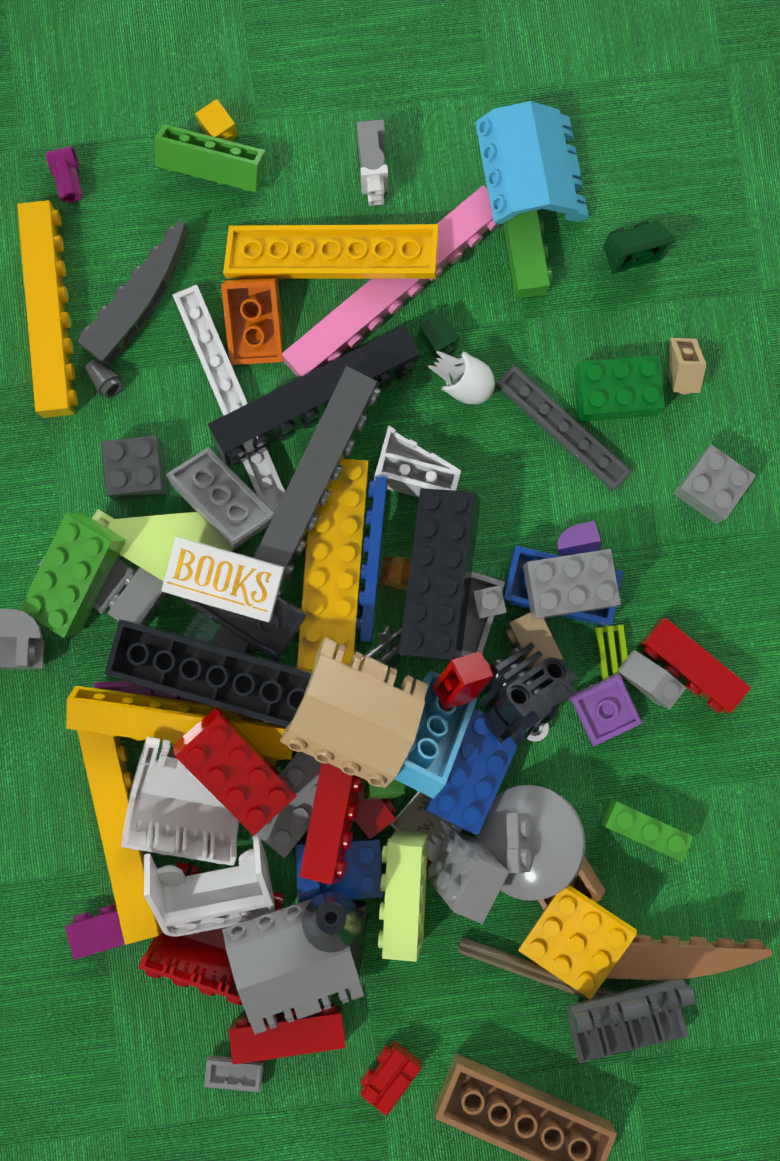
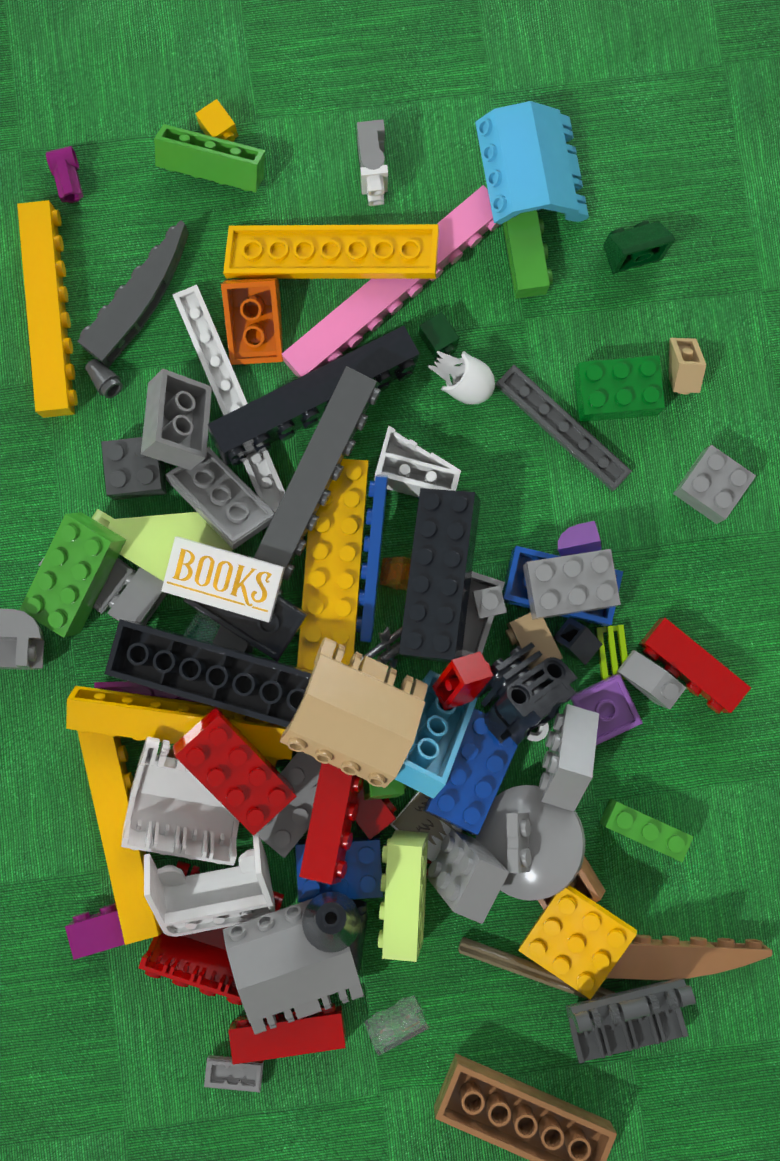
red brick [359,1041,422,1116] -> none
none -> light grey brick [141,369,212,470]
none -> clear bracket [364,995,429,1056]
none -> light grey brick [539,704,599,812]
none -> black brick [553,617,603,665]

